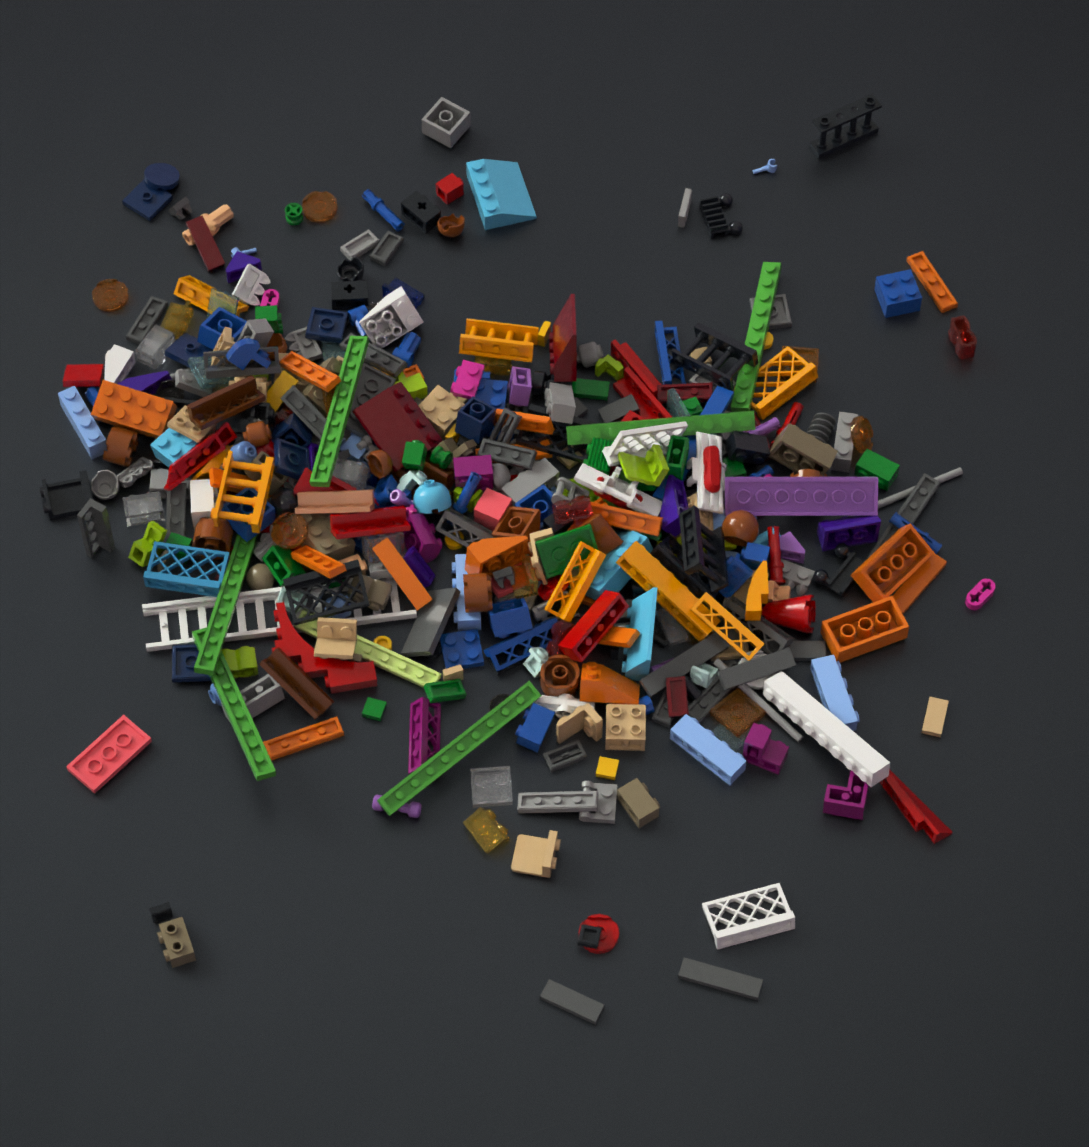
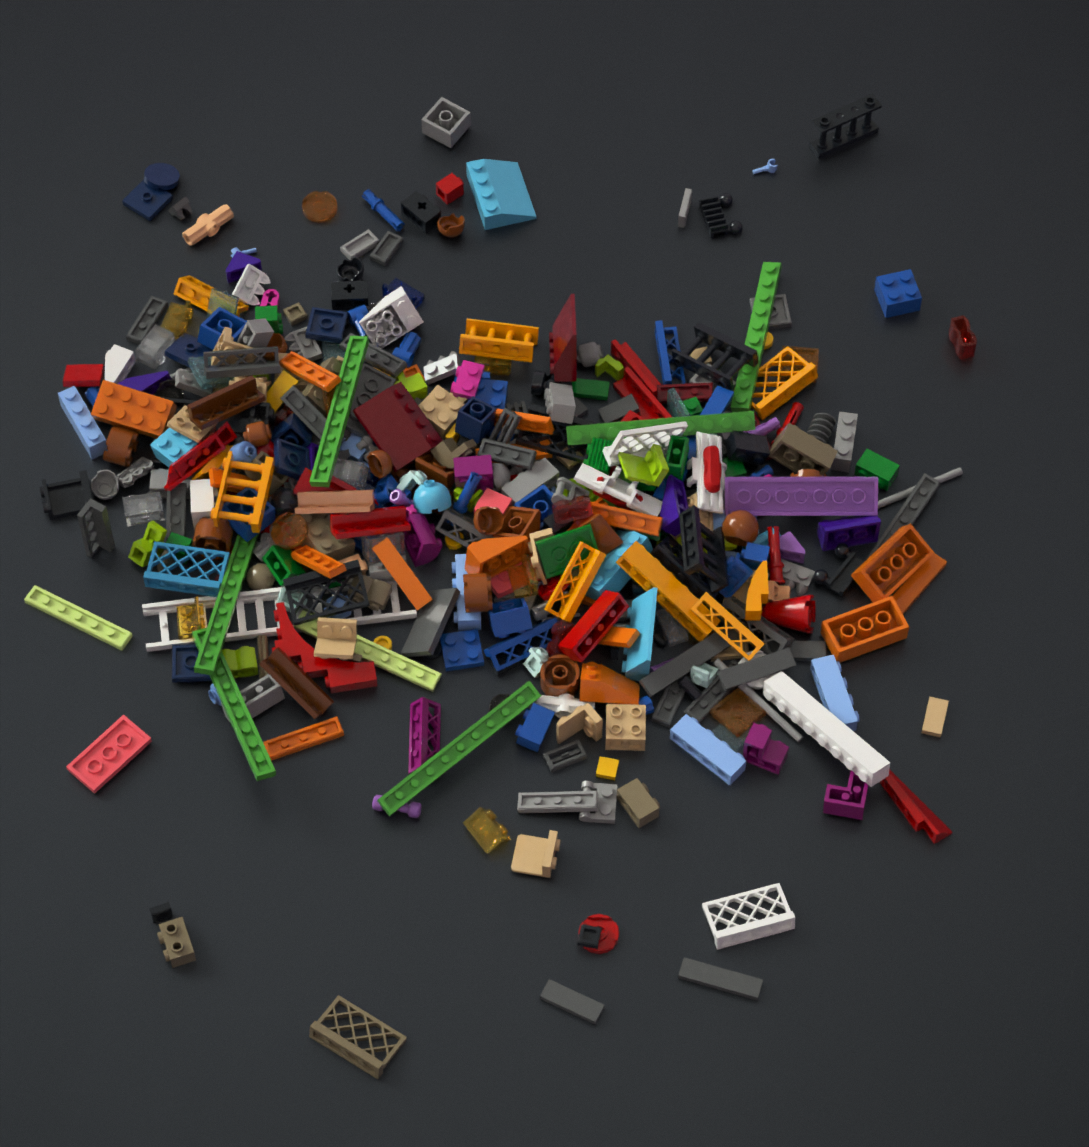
clear orange tile [92,279,129,312] -> none
dark red tile [186,215,225,272] -> none
blue brick [226,338,271,370] -> none
green wheel [285,203,303,225] -> none
green tile [362,697,387,721] -> none
green brick [402,440,427,471] -> none
dark purple tile [403,546,436,588] -> none
green tile [423,679,467,703] -> none
green wheel [430,446,453,469] -> none
tan tile [443,665,464,681] -> none
clear plate [470,766,513,808] -> none
dark grey tile [492,566,515,589] -> none
medium lavender brick [508,366,532,407] -> none
yellow tile [538,321,551,347] -> none
dark red tile [666,676,689,717] -> none
clear orange tile [851,416,873,454] -> none
blue pin [889,512,942,554] -> none
orange tile [906,251,958,313] -> none
dark pink beam [965,578,996,610] -> none
none -> yellowish green tile [24,585,133,651]
none -> clear yellow bracket [176,597,205,640]
none -> dark tan axle [257,635,269,679]
none -> dark tan tile [283,302,308,326]
none -> dark tan fence [309,995,407,1079]
none -> light grey plate [423,351,460,385]
none -> dark orange hair [473,506,504,535]

